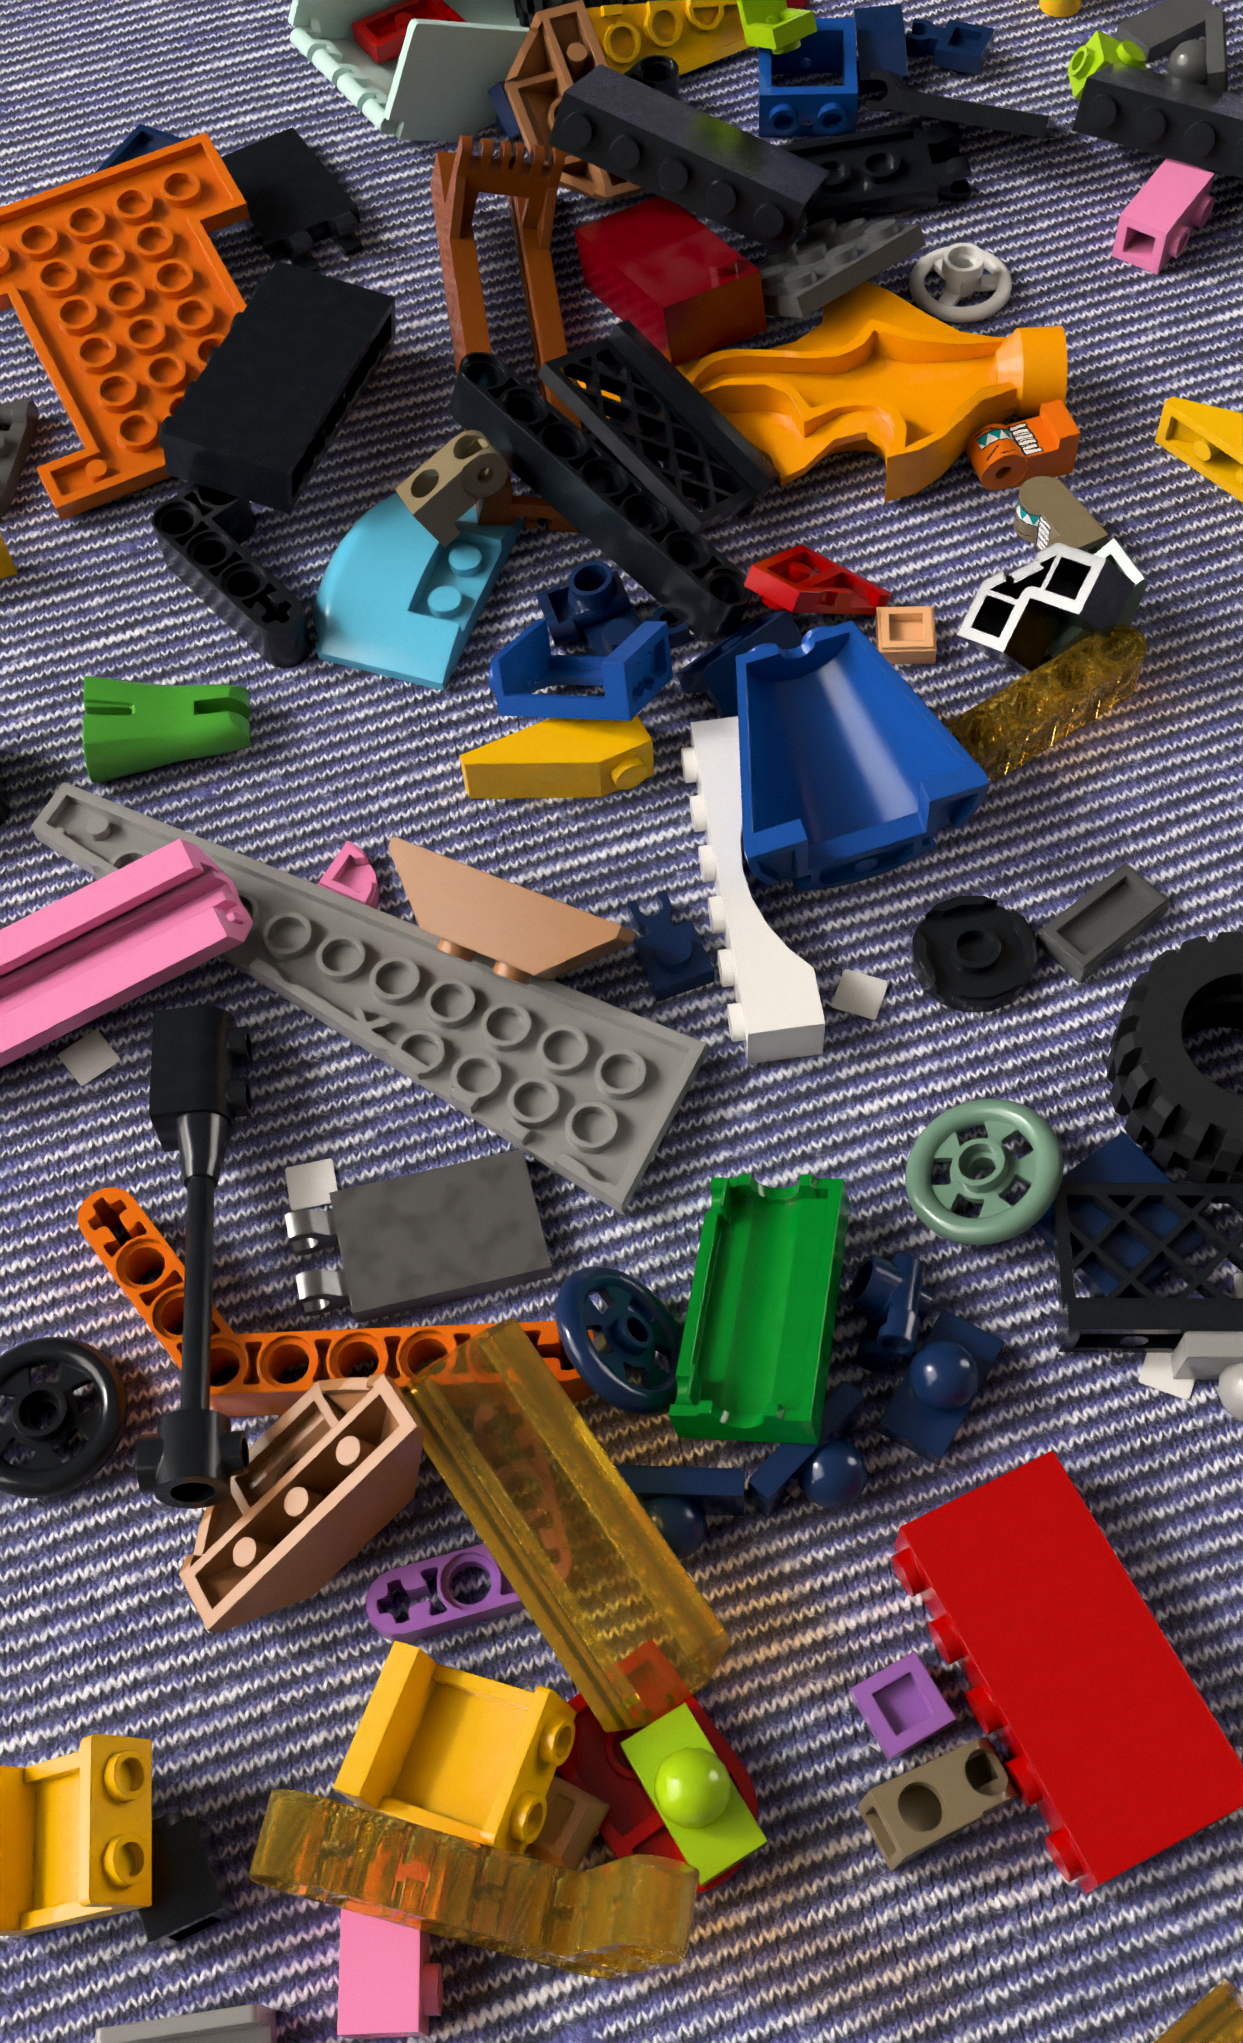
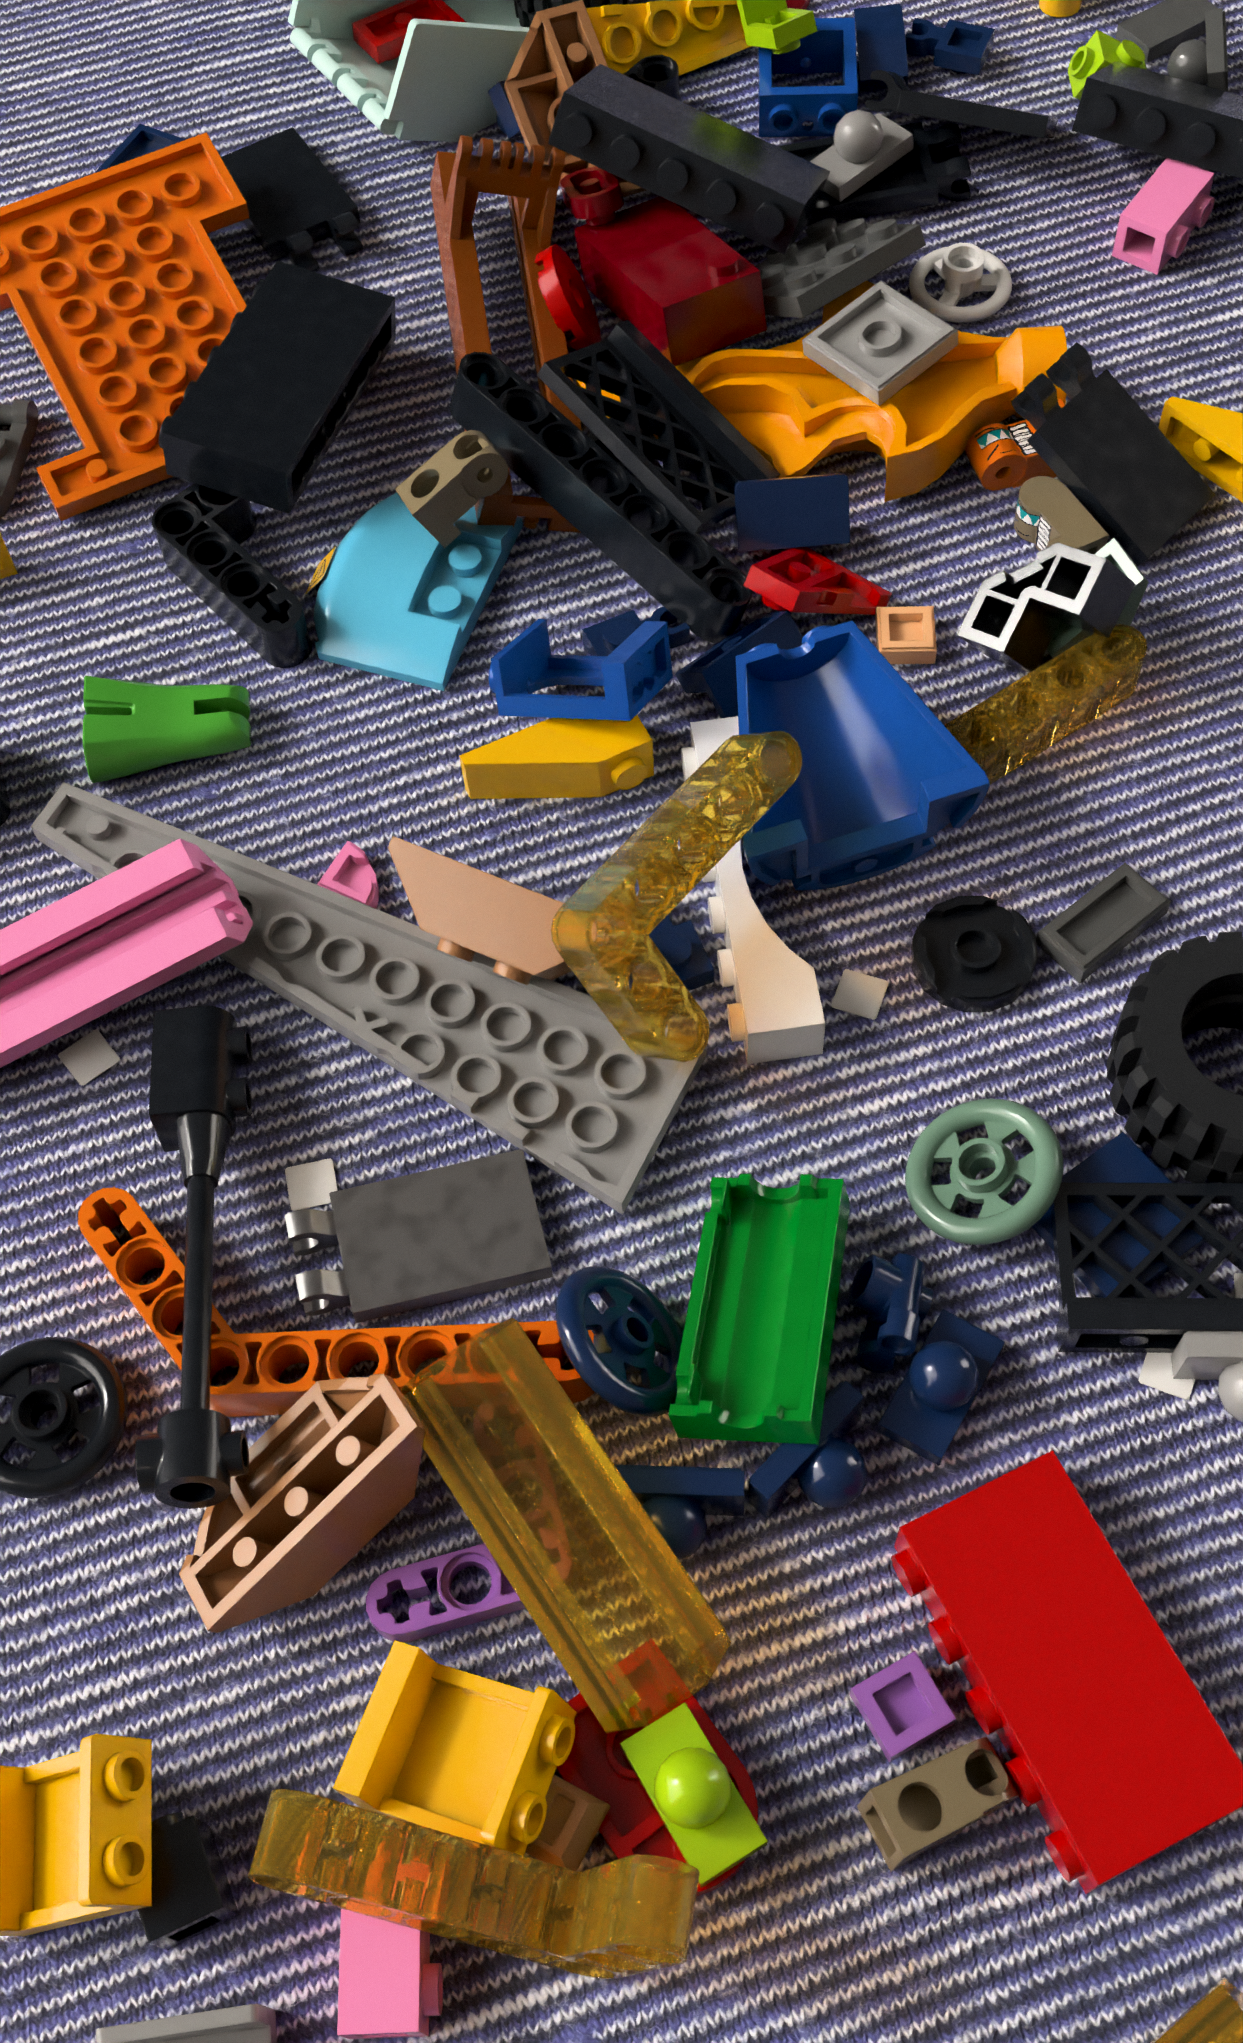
dark blue plate [536,561,632,648] -> none
none -> yellow sticker [306,547,336,594]
none -> red tile [535,244,601,350]
none -> clear yellow beam [551,731,802,1062]
none -> dark red plate [560,167,624,226]
none -> dark blue panel [733,473,850,552]
none -> light grey tile [802,280,958,406]
none -> light grey tile [810,110,913,202]
none -> black tile [1011,342,1216,566]

